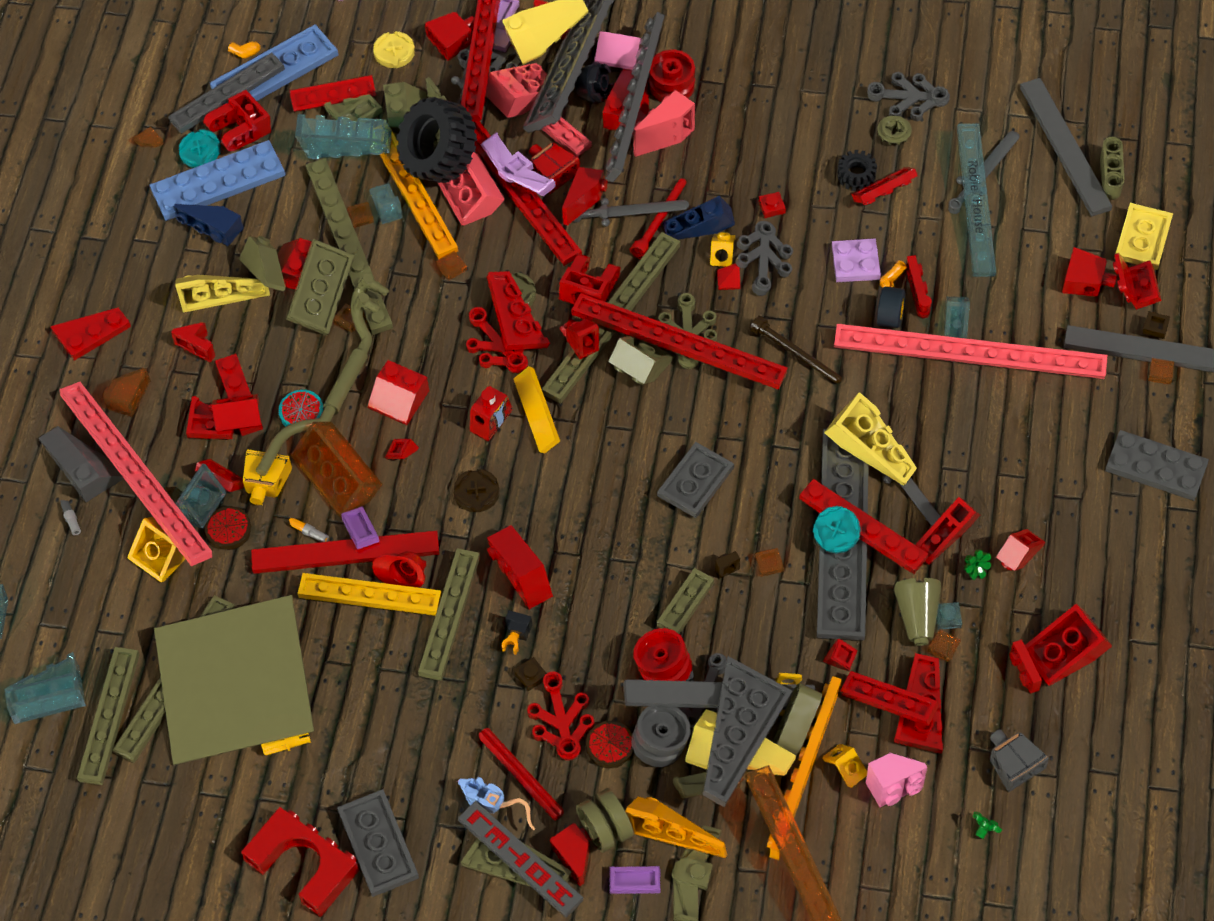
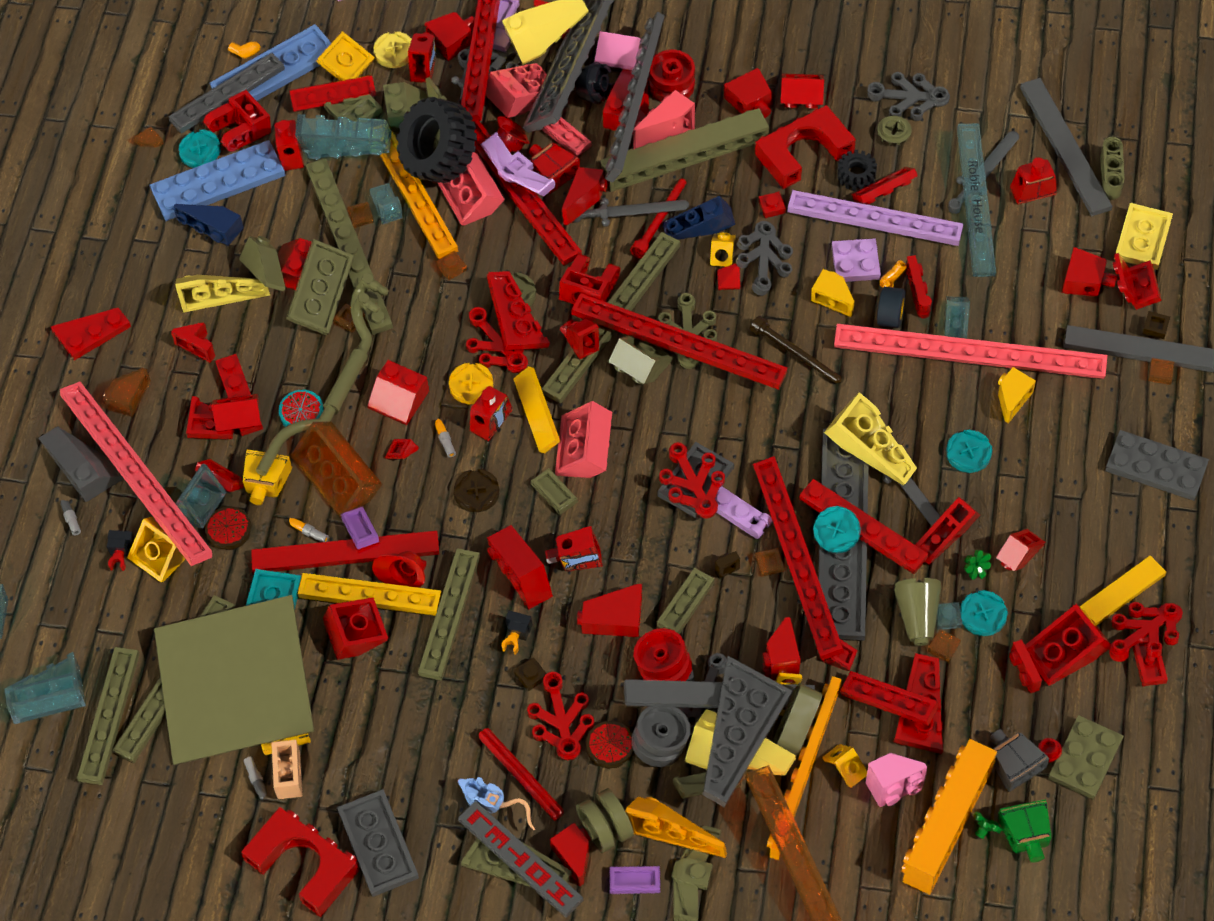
none -> black piece [107,530,135,571]
none -> light grey piece [243,757,267,800]
none -> teal plate [246,569,302,609]
none -> light nougat brick [272,740,302,799]
none -> red torso [274,120,304,171]
none -> yellow tile [316,31,375,81]
none -> red slope [322,597,389,660]
none -> red torso [408,32,436,83]
none -> light grey piece [435,419,456,457]
none -> yellow tile [449,363,494,405]
none -> red piece [497,116,530,153]
none -> olive tile [531,468,578,515]
none -> red torso [545,526,603,571]
none -> coral slope [555,401,612,478]
none -> red slope [577,584,642,637]
none -> olive brick [601,108,769,192]
none -> red plant [659,442,725,519]
none -> lavender plate [707,486,773,539]
none -> red torso [724,68,772,118]
none -> red plate [753,456,845,660]
none -> red arch [755,105,856,189]
none -> red slope [762,617,800,683]
none -> red slope [781,73,824,108]
none -> lavender plate [788,190,963,246]
none -> yellow slope [811,269,854,317]
none -> light orange brick [901,739,997,895]
none -> teal tile [946,429,993,473]
none -> teal tile [959,590,1008,636]
none -> green torso [997,799,1051,863]
none -> yellow slope [998,367,1036,424]
none -> red torso [1010,157,1057,204]
none -> red plate [1038,738,1062,762]
none -> olive plate [1048,715,1124,800]
none -> yellow tile [1080,555,1166,626]
none -> red plant [1109,602,1183,662]
none -> red plate [1132,637,1168,687]

